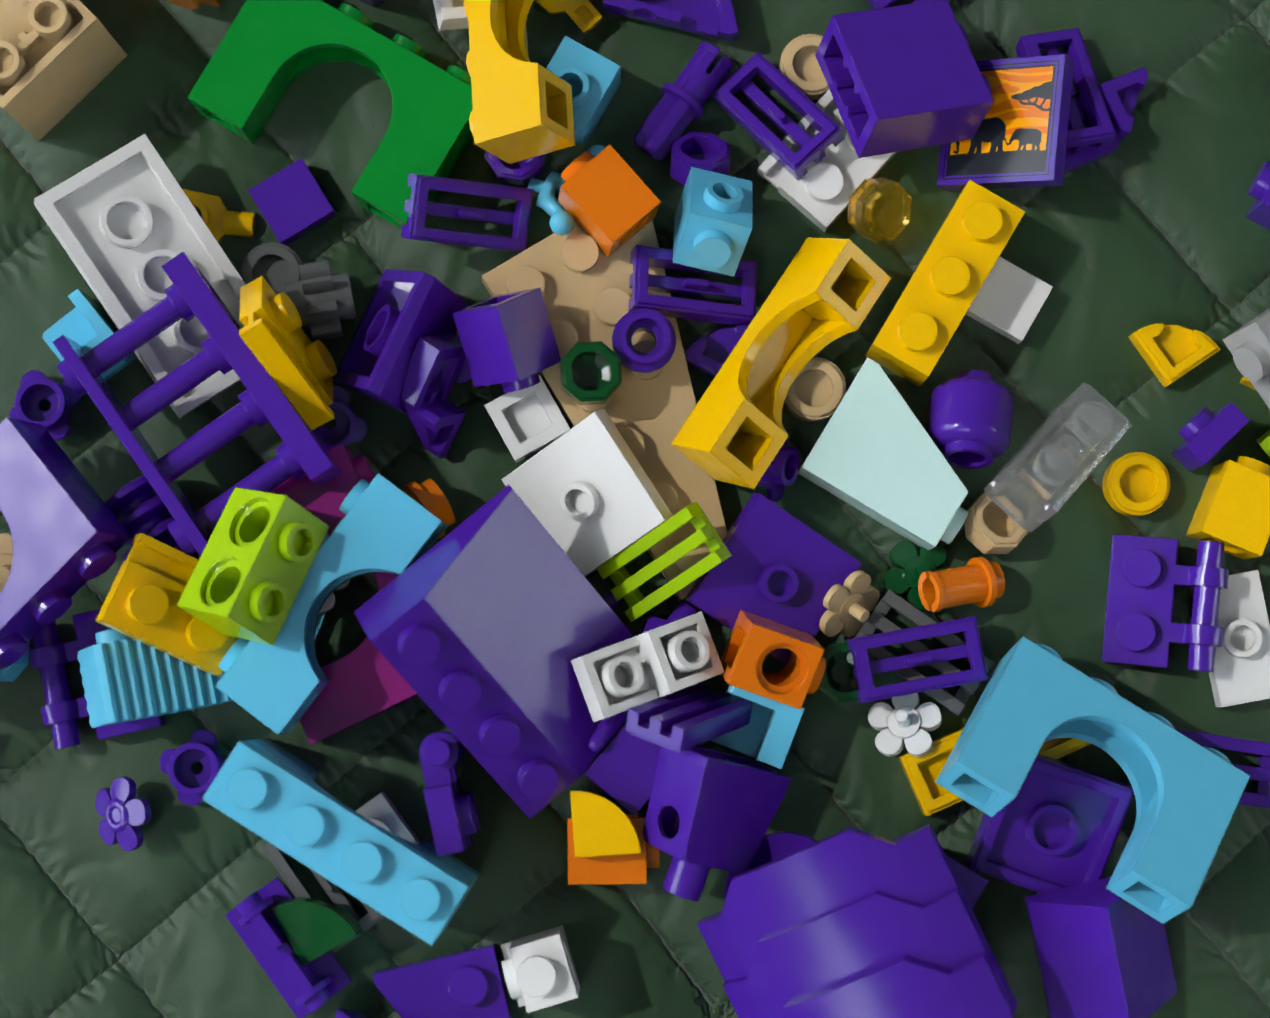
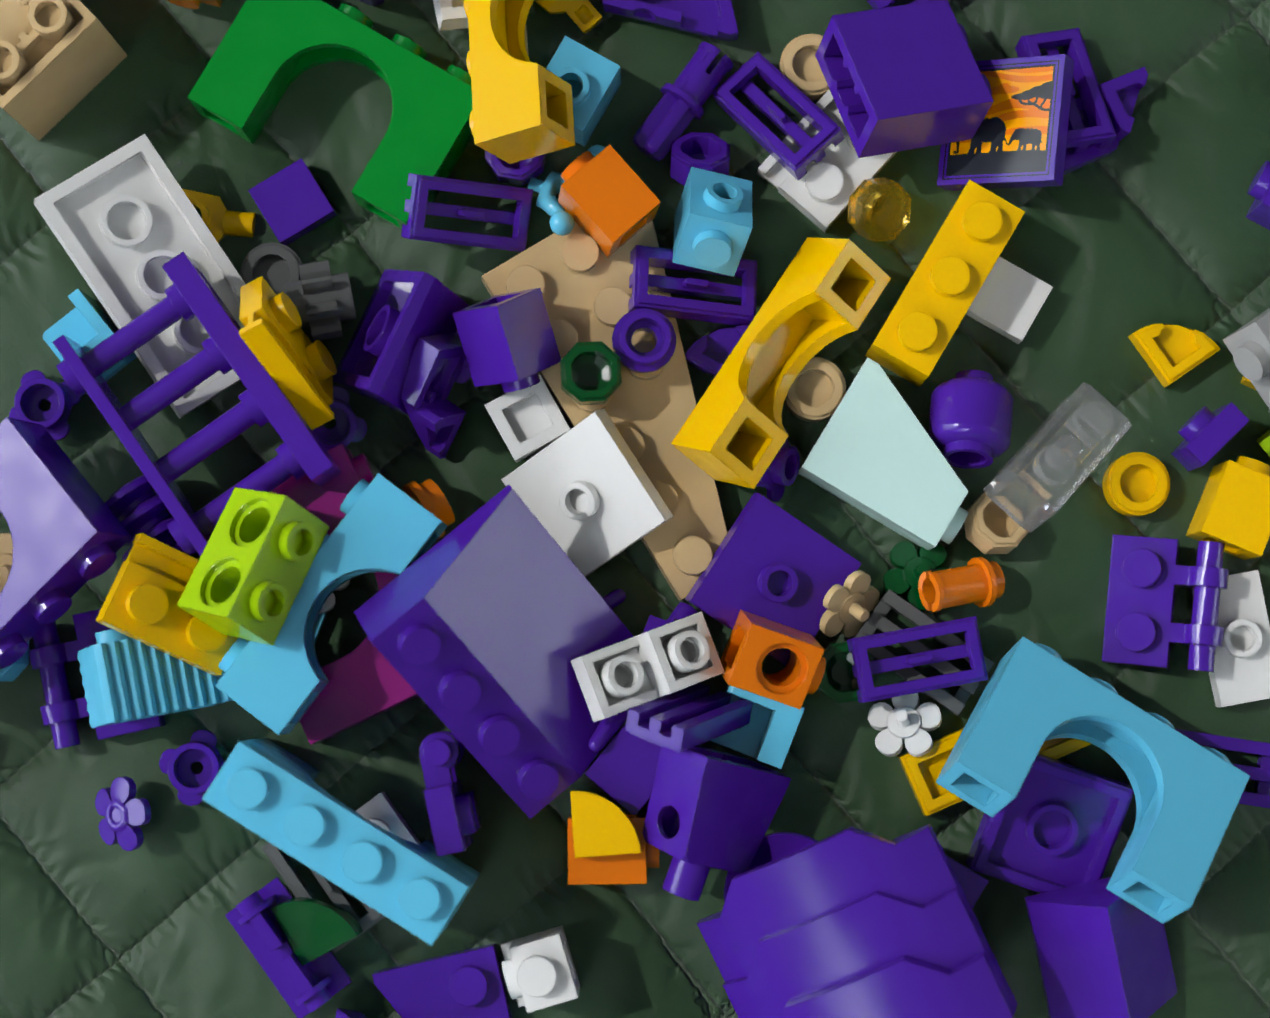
lime tile [597,501,732,622] -> none

